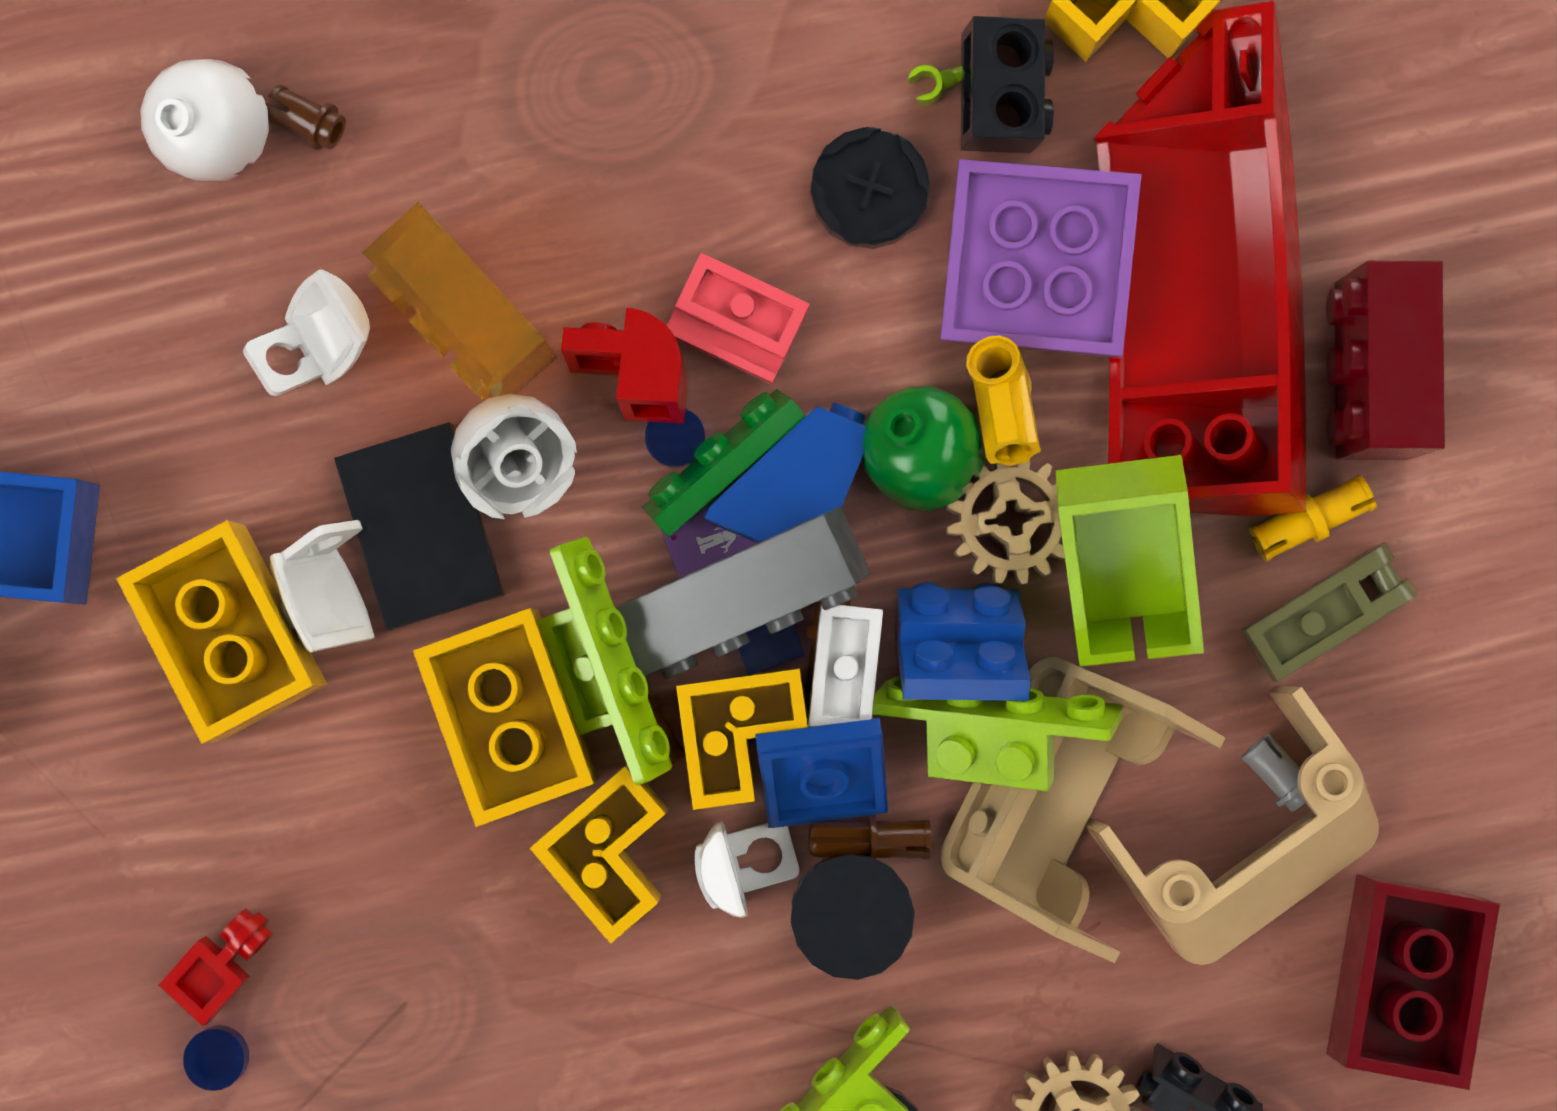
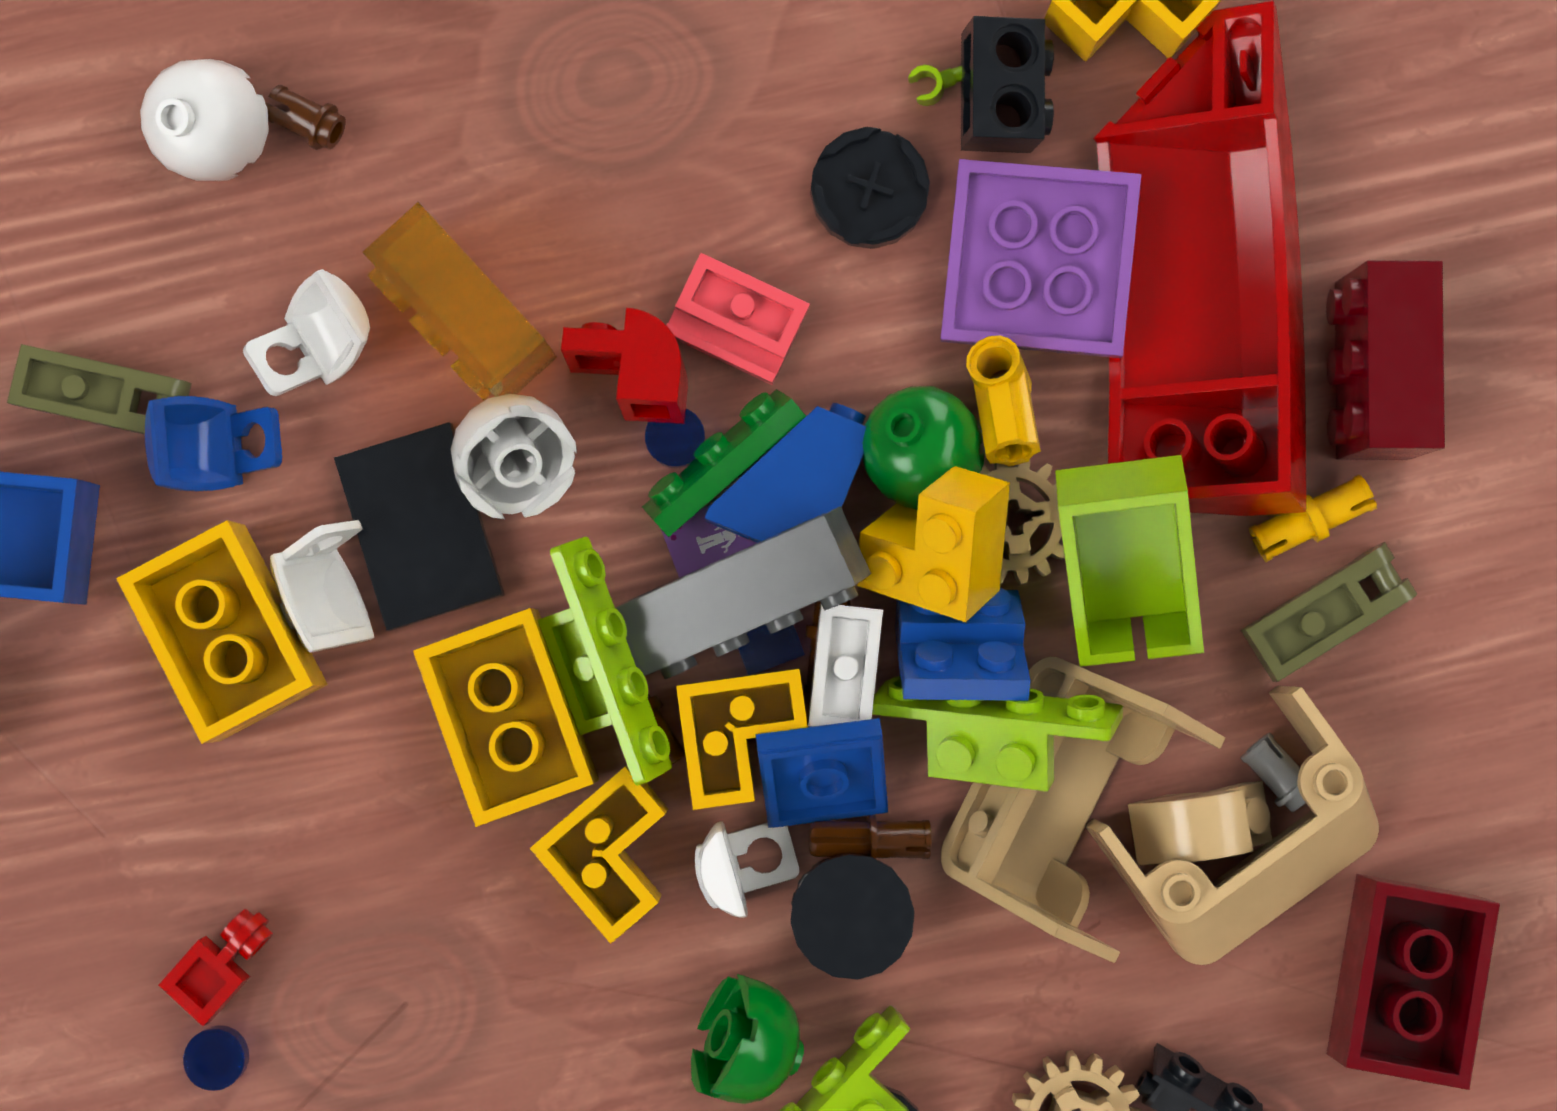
none -> olive plate [7,344,192,435]
none -> blue piece [145,396,282,492]
none -> green cylinder [691,974,804,1104]
none -> yellow brick [857,466,1010,622]
none -> tan brick [1128,781,1272,865]

